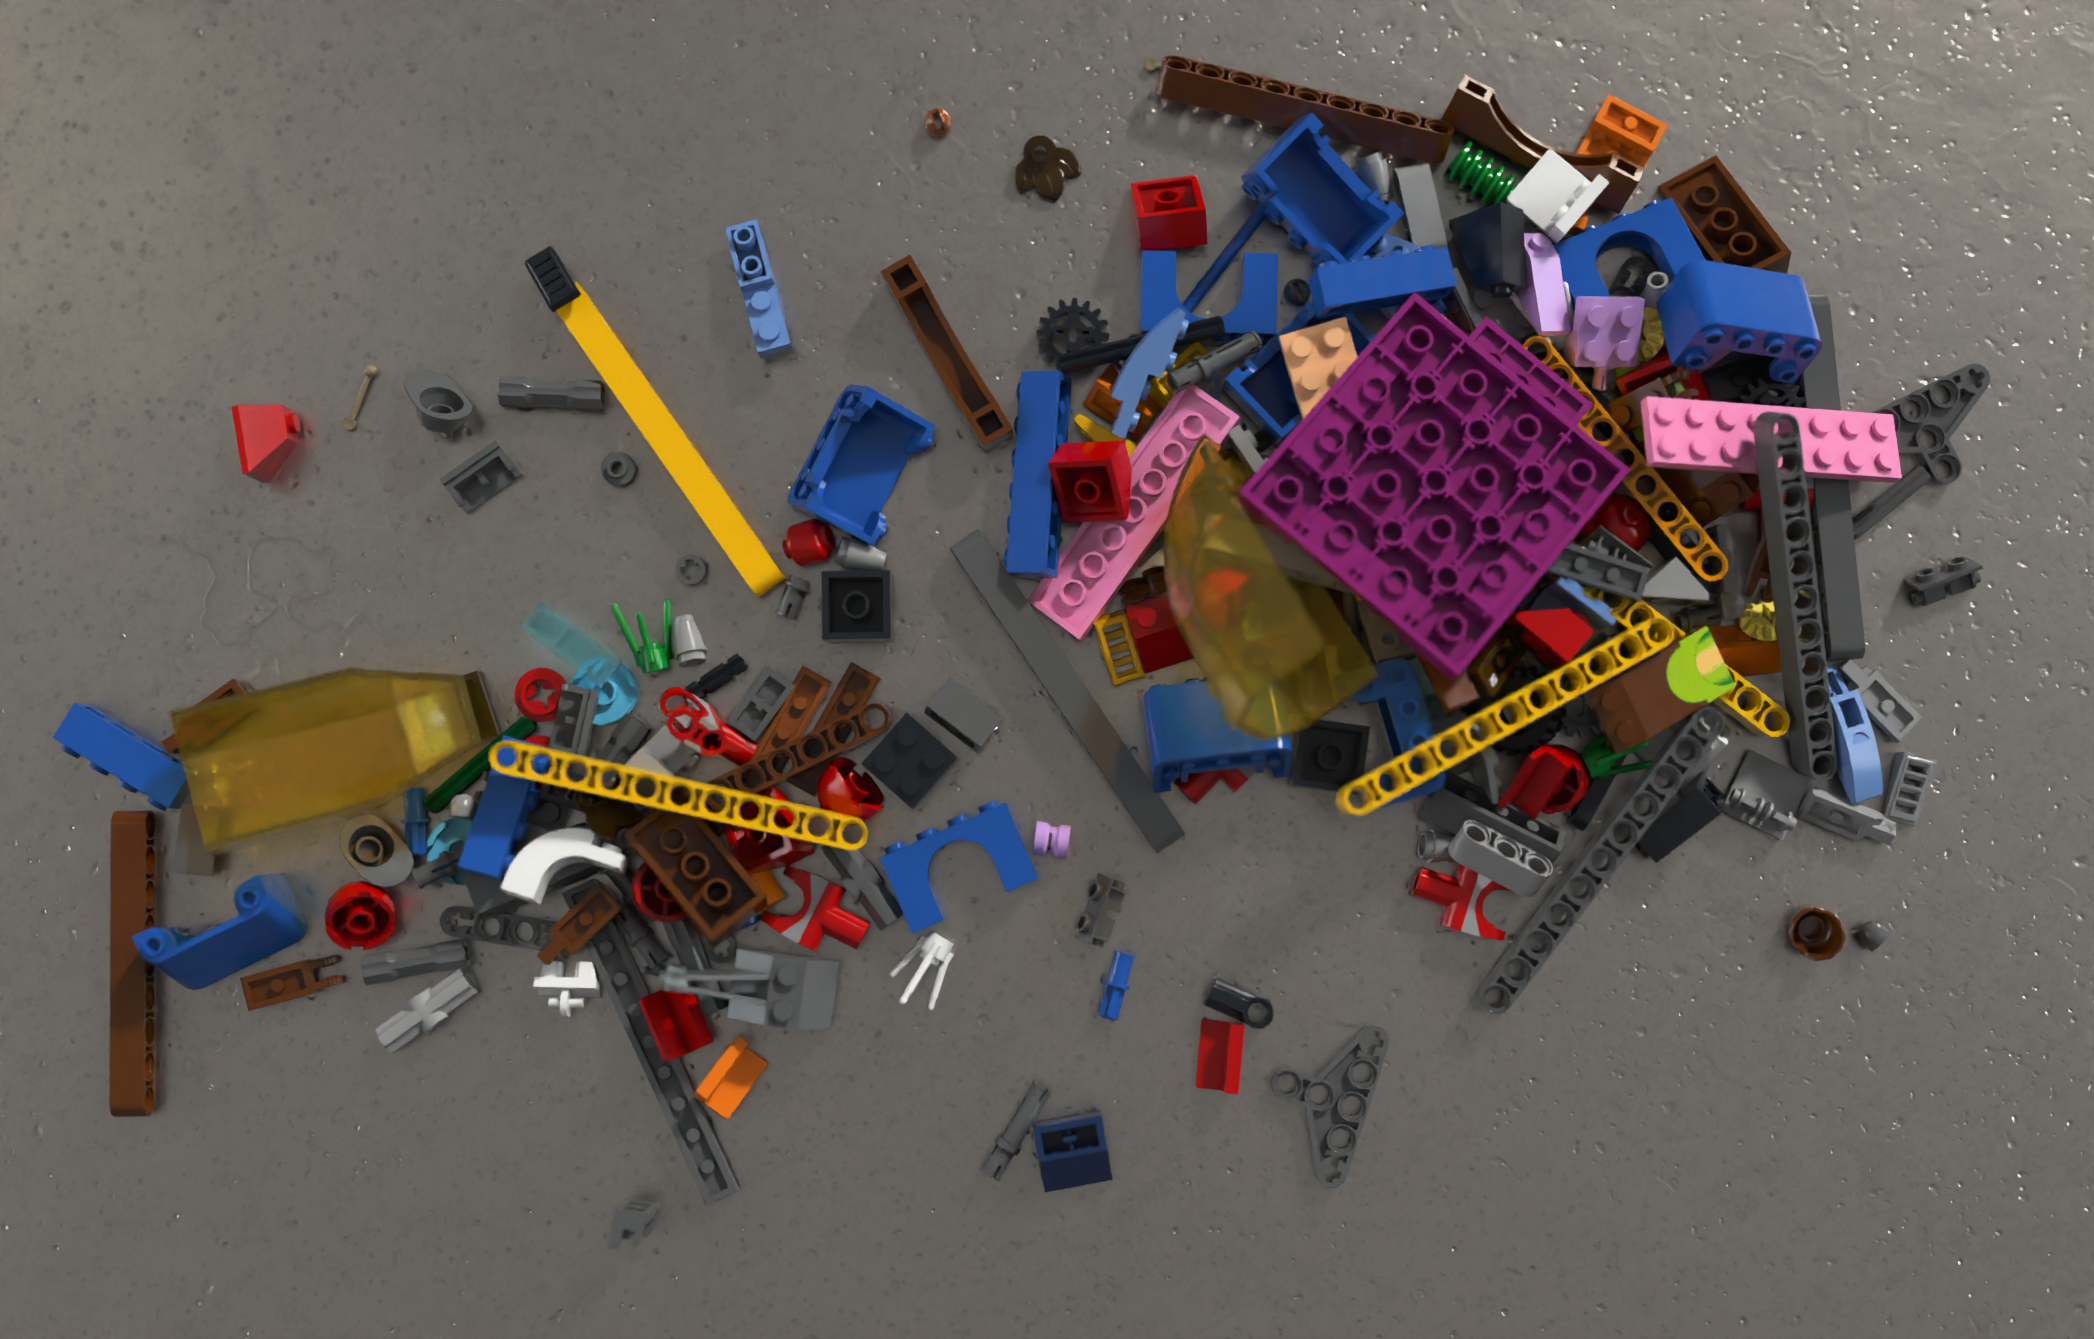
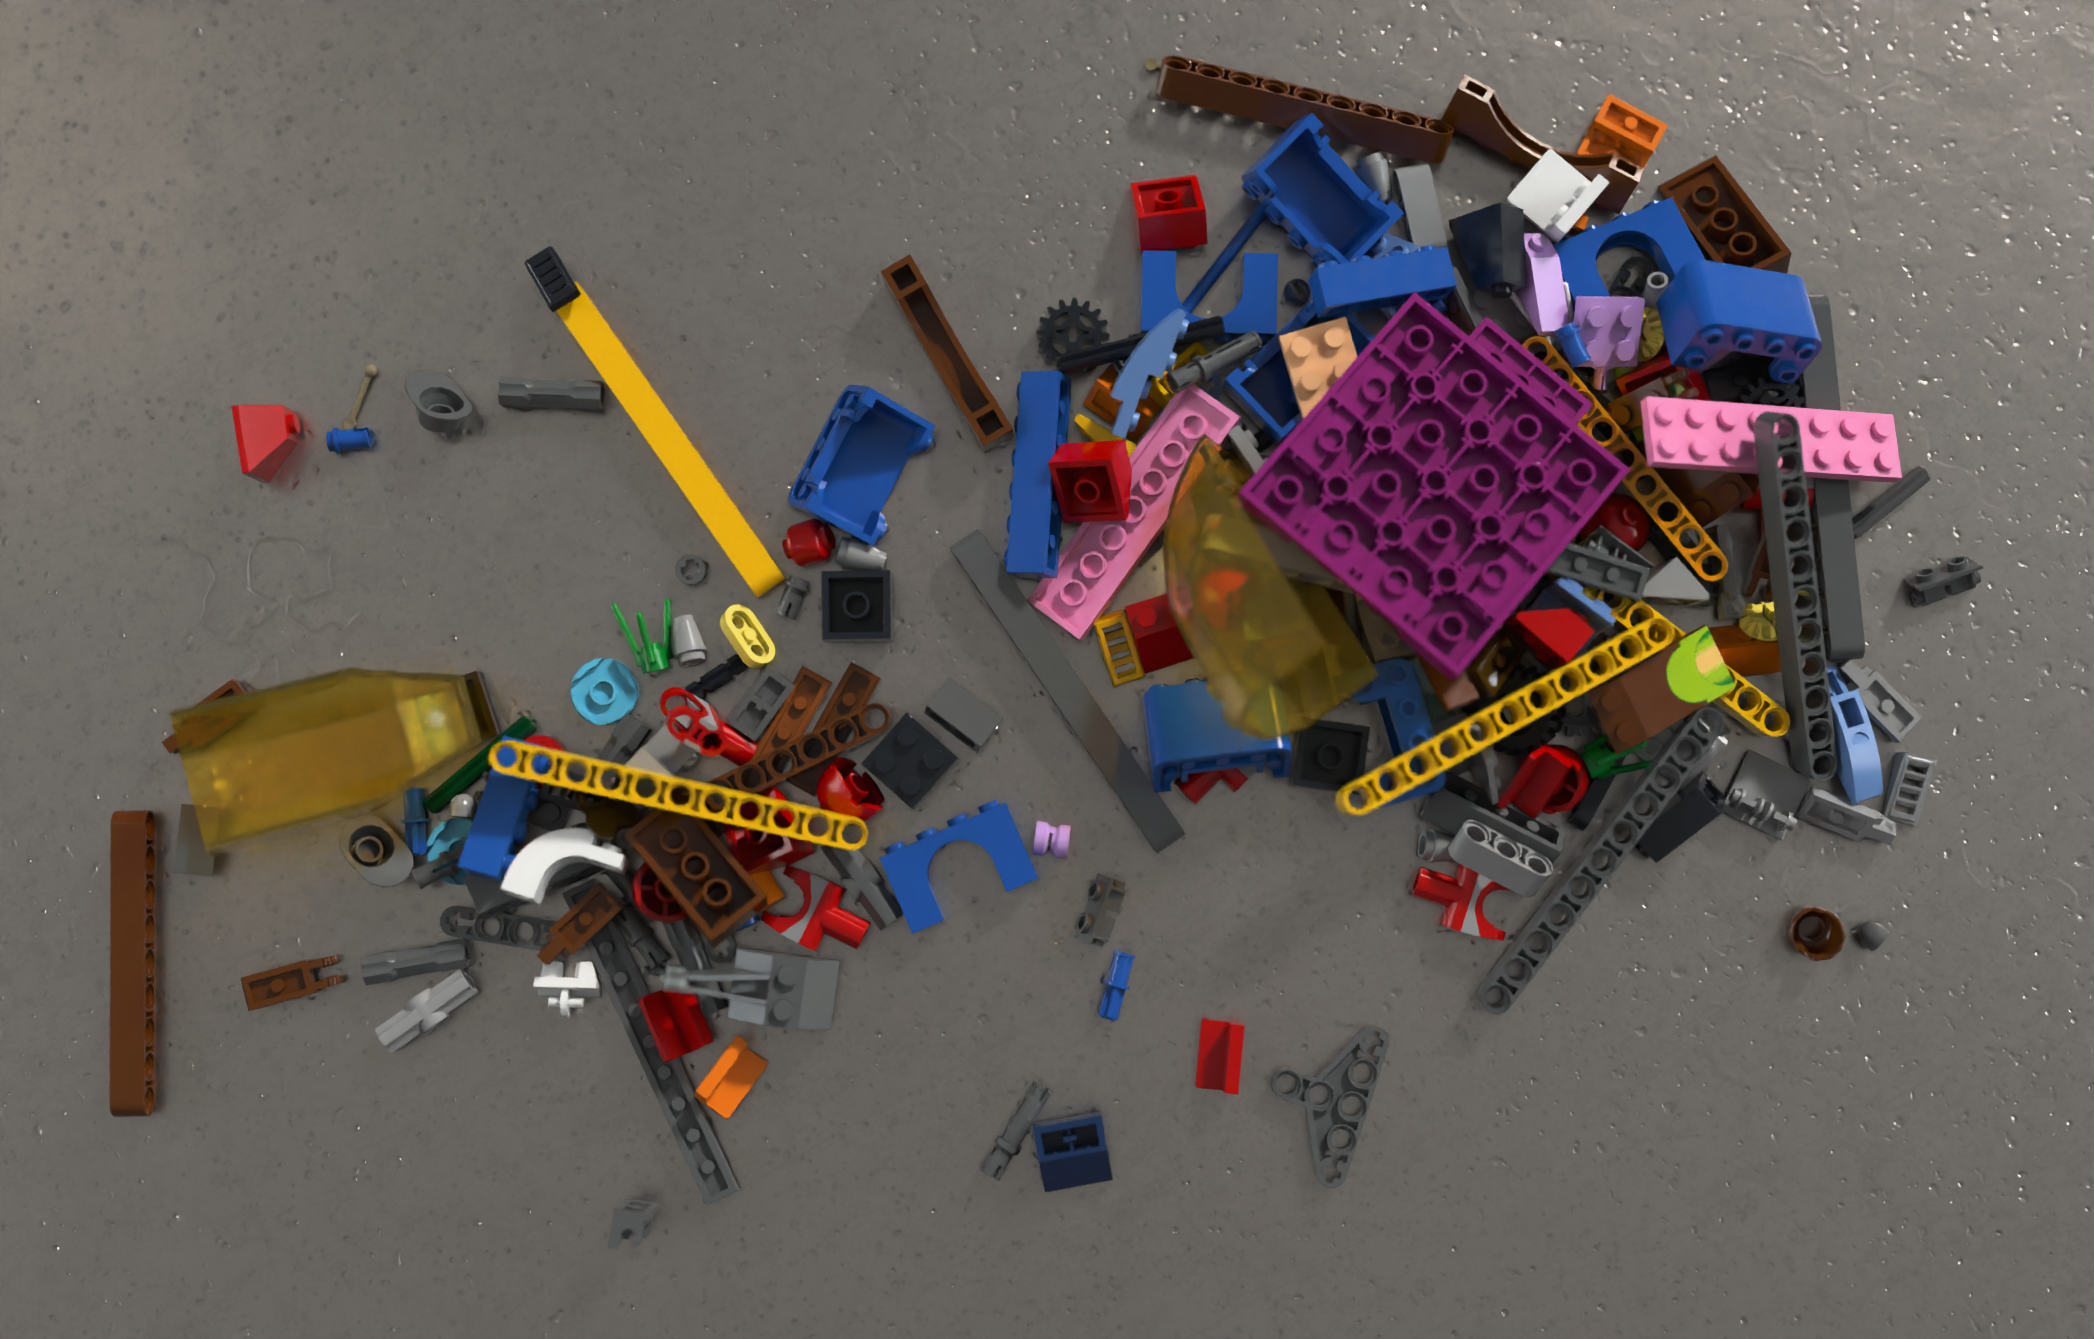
blue brick [52,702,201,811] -> none
blue windscreen [132,873,308,990] -> none
red cylinder [324,881,396,950] -> none
dark grey hinge [439,440,523,514] -> none
red gear [514,668,567,722] -> none
clear light blue slope [520,601,622,688] -> none
dark grey hinge [548,684,601,756] -> none
dark grey plate [601,452,635,486] -> none
medium blue slope [725,219,792,358] -> none
white plant [889,930,954,1011] -> none
dark orange hinge [924,108,951,137] -> none
dark brown plate [1014,135,1081,202] -> none
dark brown plate [1118,566,1175,605] -> none
black piece [1205,978,1274,1029] -> none
green piece [1445,141,1517,206] -> none
dark grey pin [1674,605,1722,634] -> none
dark grey beam [1872,364,1990,485] -> none
none -> blue pin [326,427,372,454]
none -> light yellow plate [720,604,775,669]
none -> blue pin [1554,322,1592,368]

